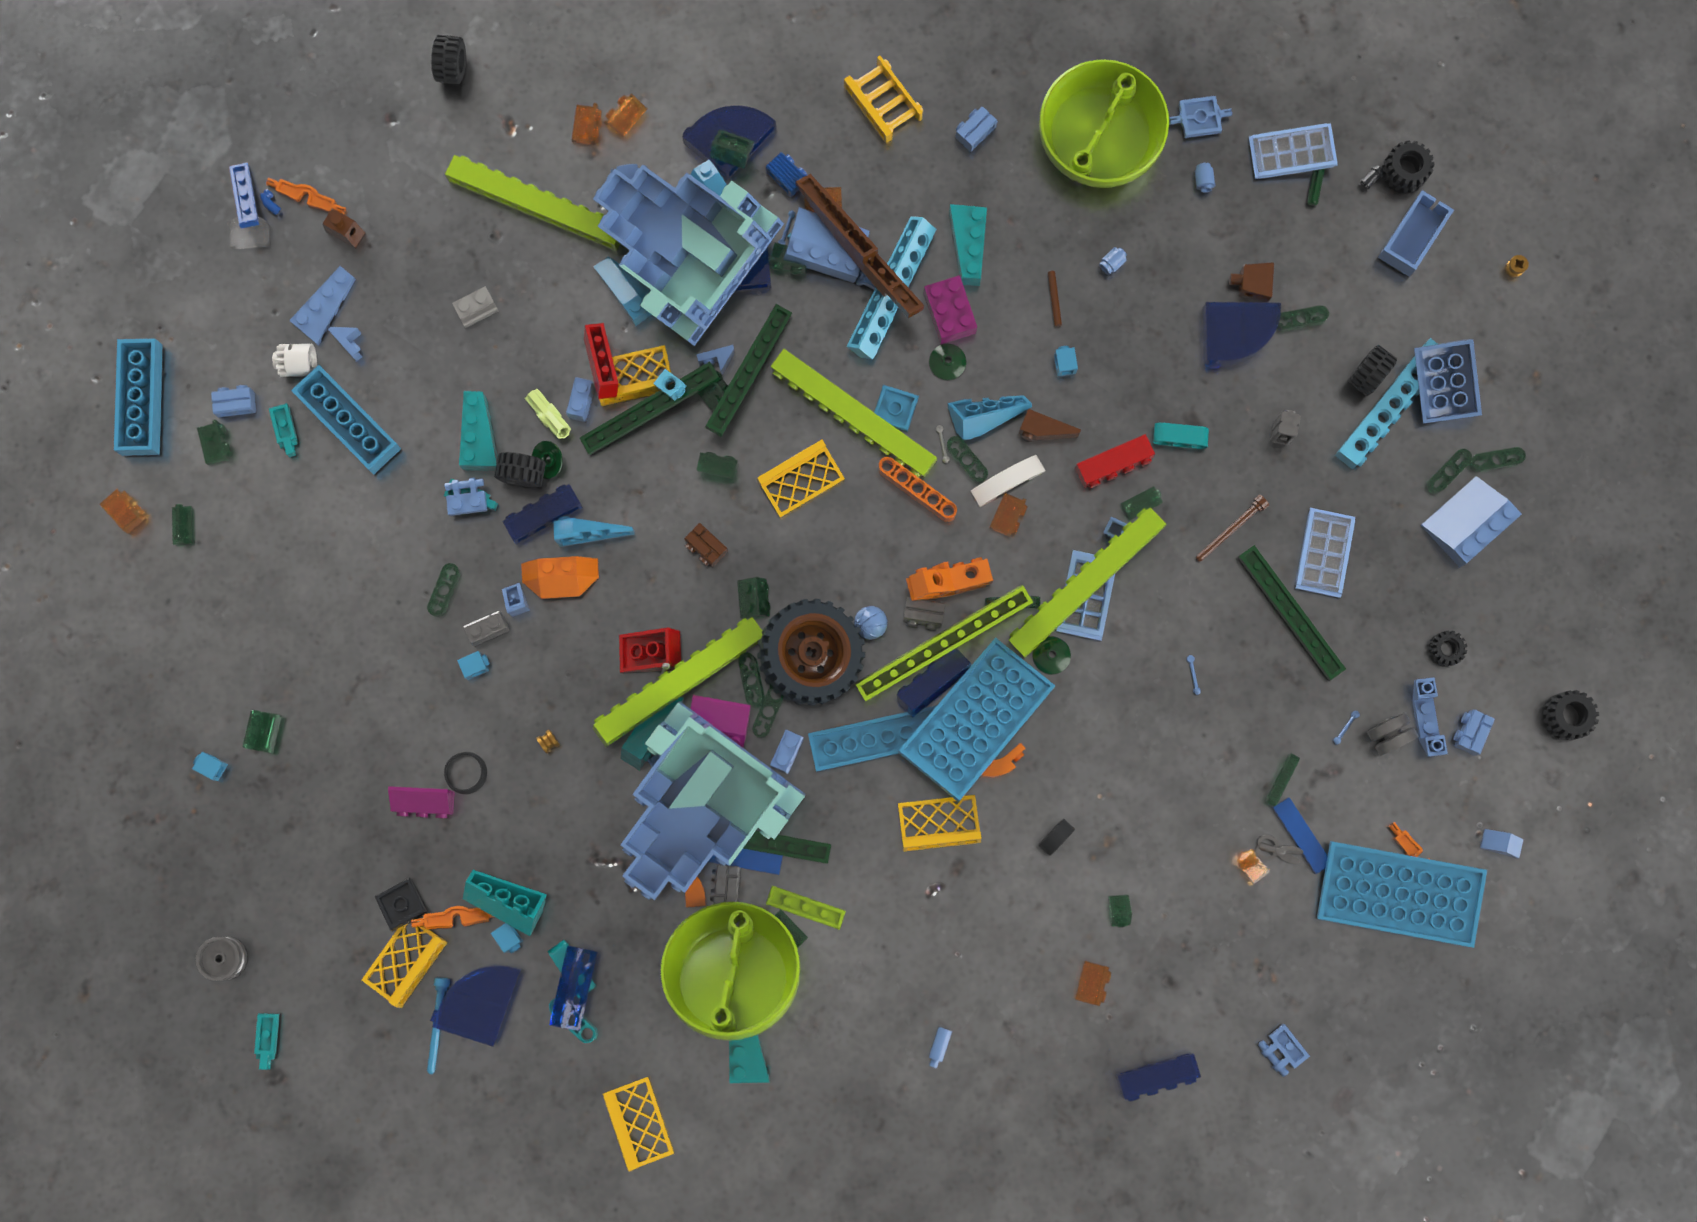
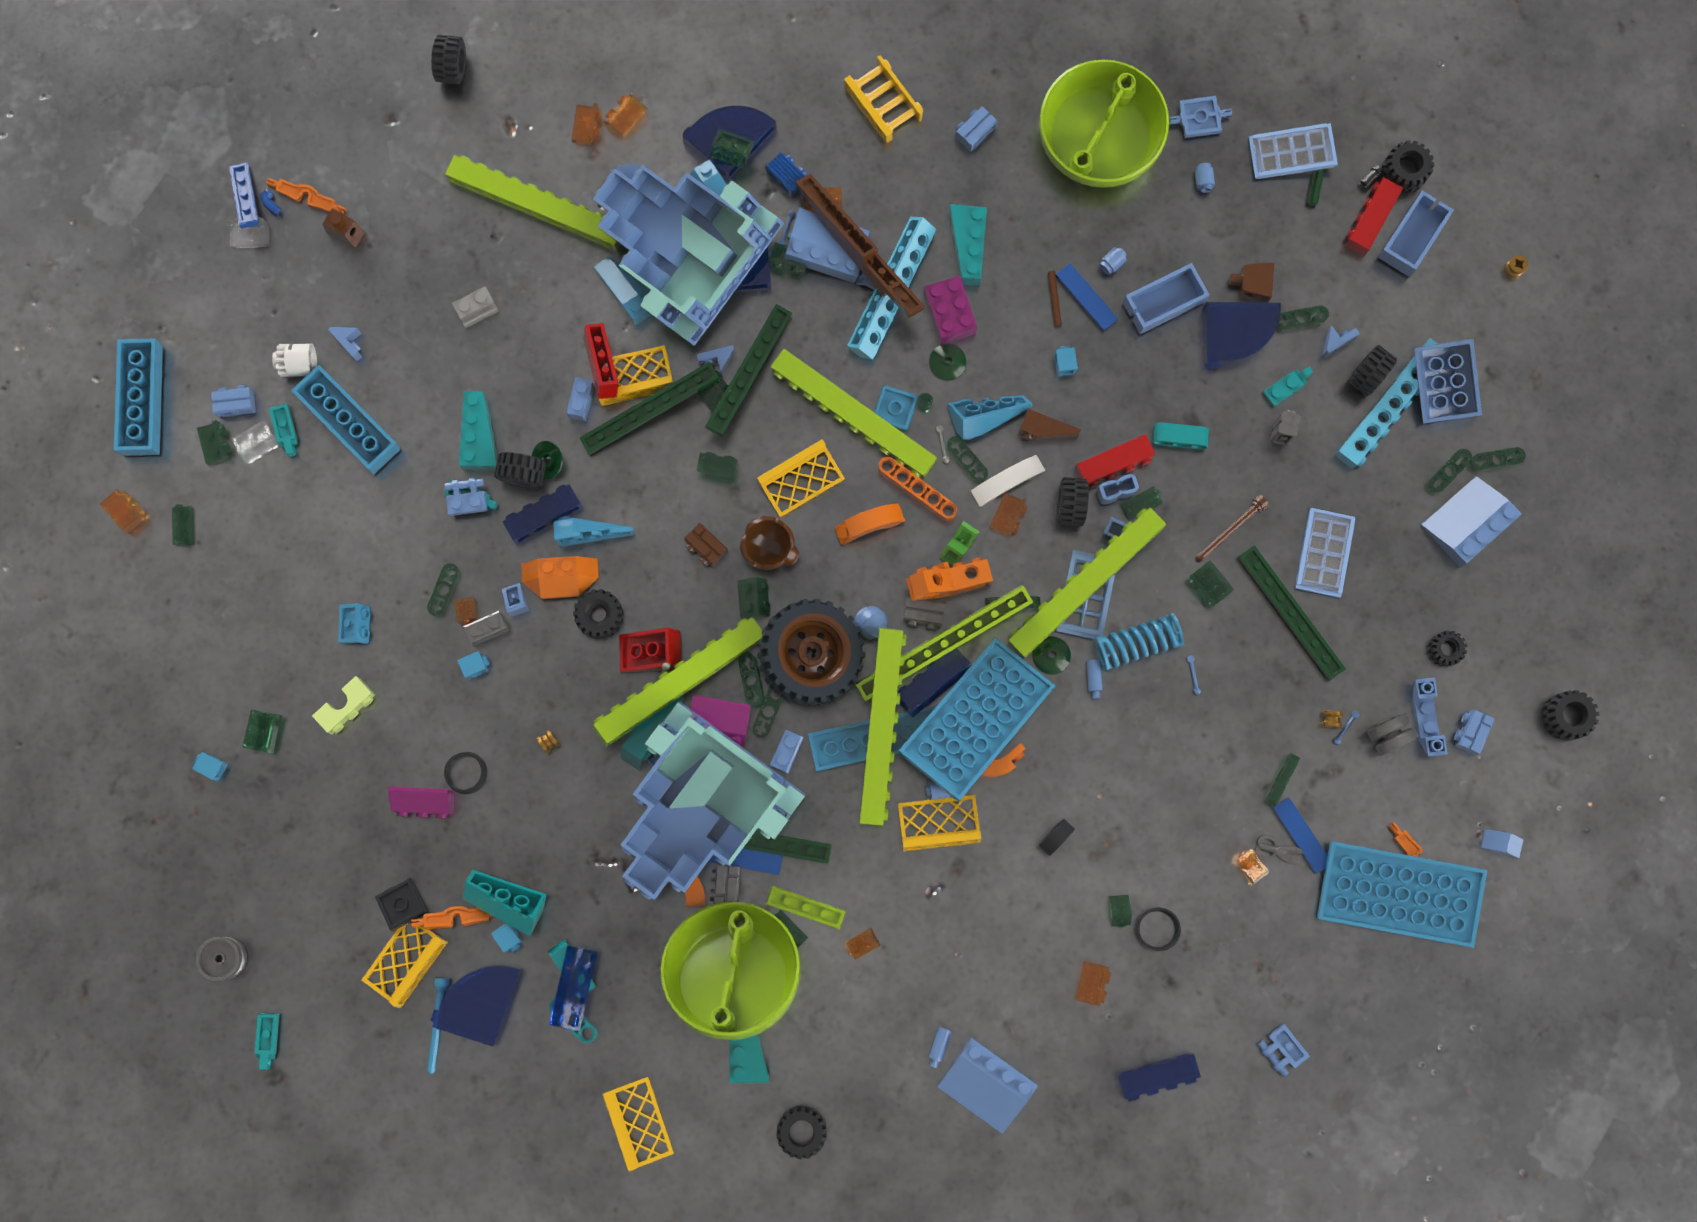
medium blue wing [289,266,356,346] -> none
yellowish green piece [525,389,571,439] -> none
medium azure brick [653,369,686,401] -> none
none -> clear bracket [232,420,279,464]
none -> yellowish green arch [312,676,375,734]
none -> dark azure bracket [338,603,371,644]
none -> clear orange bracket [454,597,478,626]
none -> black tyre [573,589,623,639]
none -> reddish brown piece [740,516,799,570]
none -> black tyre [776,1106,827,1160]
none -> orange arch [834,503,905,545]
none -> clear orange bracket [846,928,881,960]
none -> lime brick [860,628,906,826]
none -> clear green hinge [917,393,933,410]
none -> medium blue brick [925,780,950,800]
none -> medium blue slope [937,1038,1038,1134]
none -> bright green slope [939,521,980,567]
none -> blue tile [1056,263,1118,332]
none -> black tyre [1057,477,1089,526]
none -> medium blue cylinder [1086,660,1102,699]
none -> dark azure piece [1094,613,1184,671]
none -> medium blue brick [1096,474,1139,505]
none -> medium blue piece [1122,263,1210,334]
none -> black tyre [1138,907,1181,951]
none -> clear green bracket [1190,560,1234,606]
none -> teal hinge [1262,367,1314,407]
none -> medium blue slope [1322,326,1360,358]
none -> pearl gold wheel [1322,710,1343,729]
none -> red brick [1345,177,1403,256]

